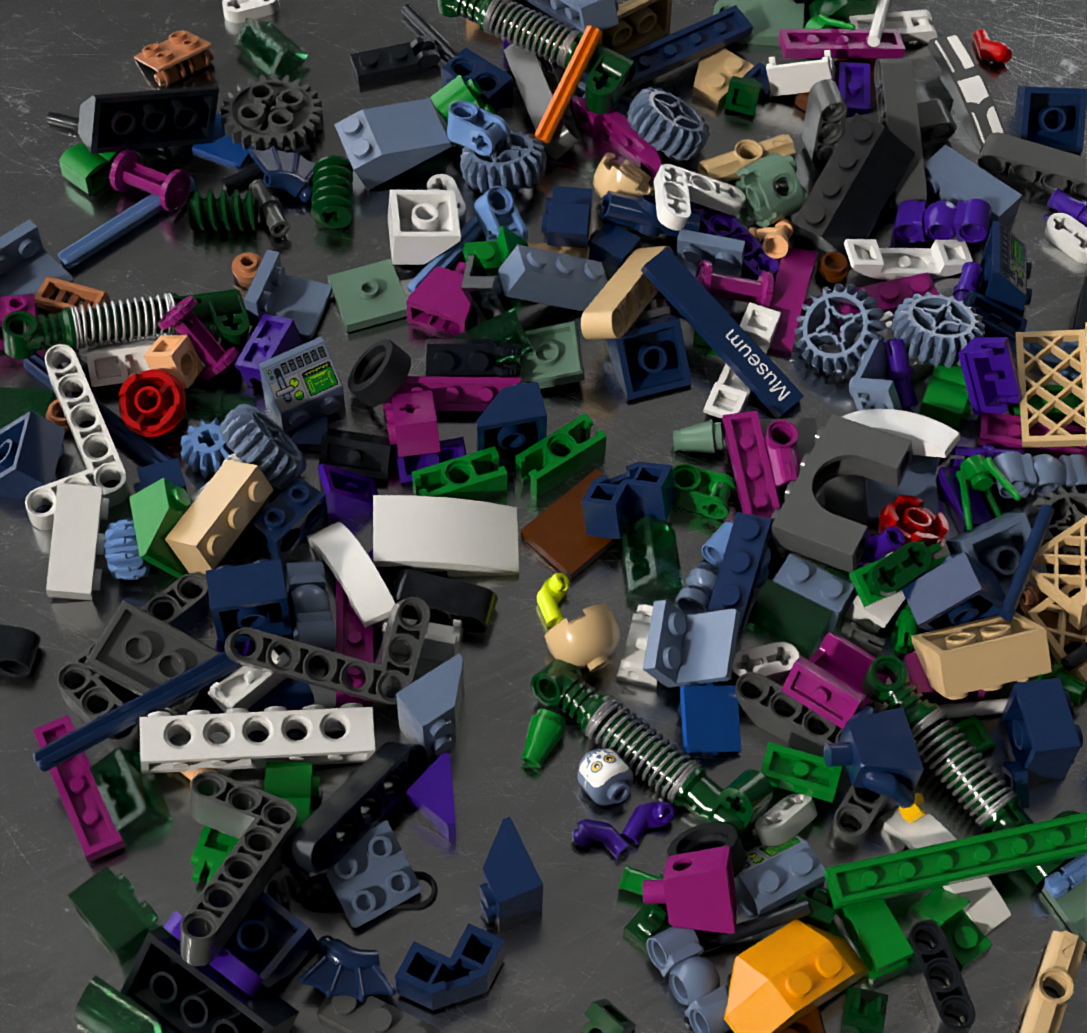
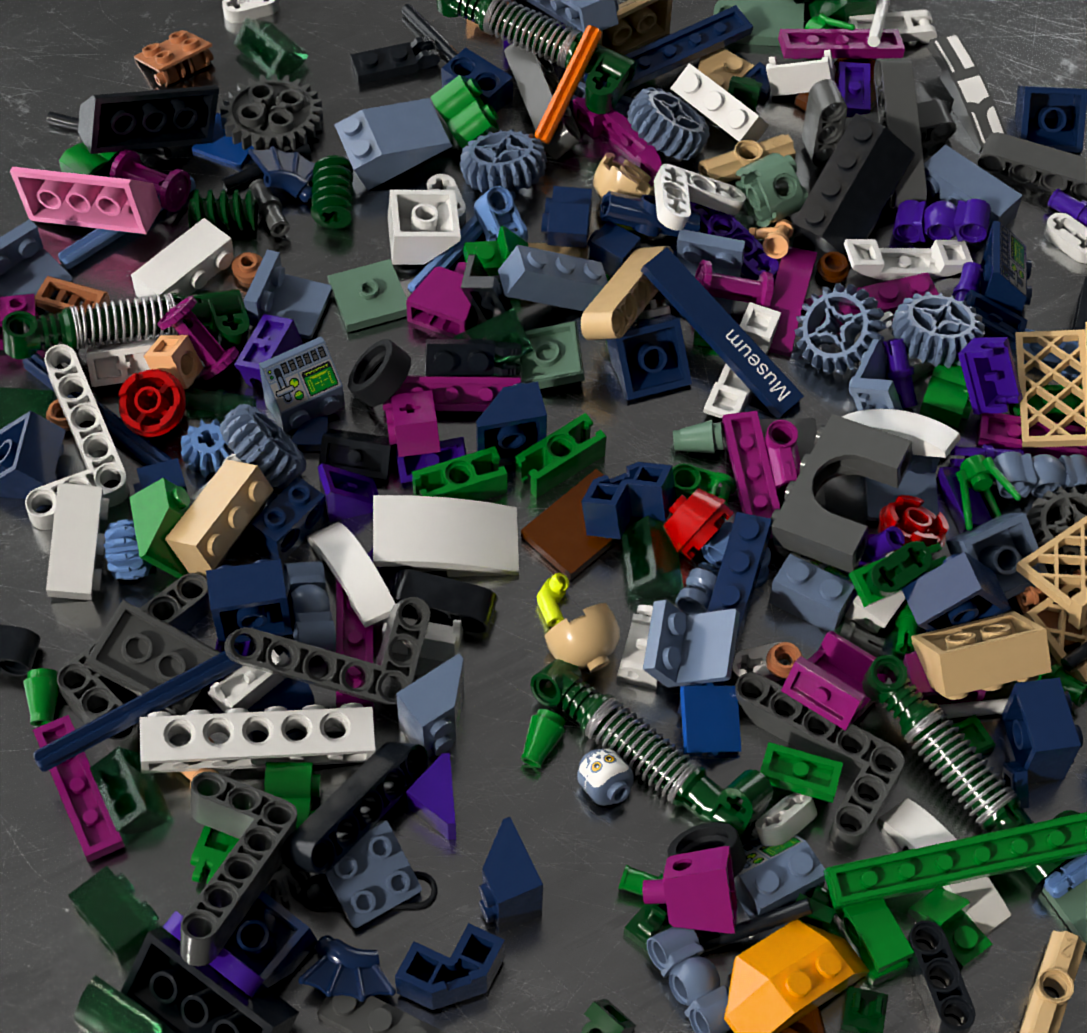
medium blue piece [447,100,510,156] -> none
dark purple arm [572,819,631,859] -> none
dark purple arm [621,801,675,845] -> none
clear green brick [746,579,833,659] -> none
dark blue torso [824,706,926,823] -> none
red arm [972,29,1012,63] -> none
dark blue bar [999,505,1054,620] -> none
none -> bright pink slope [10,167,161,234]
none -> green cone [23,668,60,727]
none -> white brick [131,218,235,301]
none -> red cone [663,488,734,560]
none -> white brick [670,63,769,142]
none -> nougat plate [766,642,803,679]

